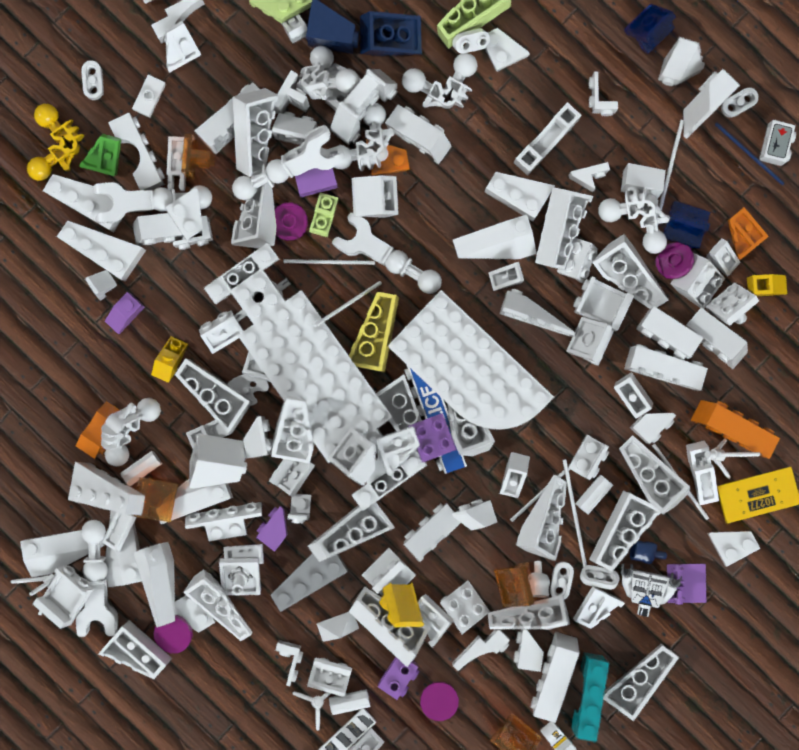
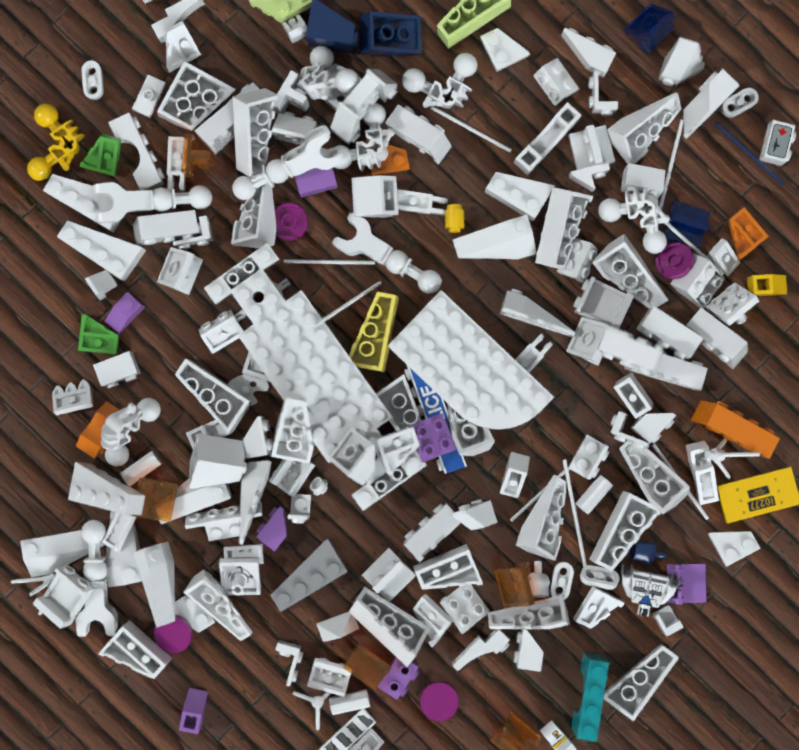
yellow slope [151,336,188,383] -> none
white wing [165,187,203,240] -> none
white wedge [308,502,395,562] -> none
yellowish green slope [310,193,338,237] -> none
yellow slope [379,583,424,627] -> none
white plate [452,29,490,54] -> none
white slope [488,262,524,291] -> none
white wedge [530,632,579,723] -> none
none -> white plate [52,379,93,415]
none -> bright green wing [78,314,120,355]
none -> white brick [93,351,141,389]
none -> white wedge [157,61,236,131]
none -> white bracket [157,247,203,295]
none -> medium lavender slope [179,688,208,734]
none -> white wedge [239,461,271,545]
none -> white plate [310,477,328,496]
none -> clear orange bracket [342,644,392,690]
none -> white hinge [397,189,448,215]
none -> white wedge [413,544,483,589]
none -> white piece [430,106,512,153]
none -> yellow brick [445,204,464,233]
none -> white hinge [515,334,553,373]
none -> white bracket [534,58,579,106]
none -> white slope [561,28,616,78]
none -> white bracket [568,125,615,170]
none -> white wedge [599,325,664,376]
none -> white wedge [608,93,681,164]
none -> white bracket [611,411,650,450]
none -> white panel [652,605,684,637]
none -> white piece [664,222,724,275]

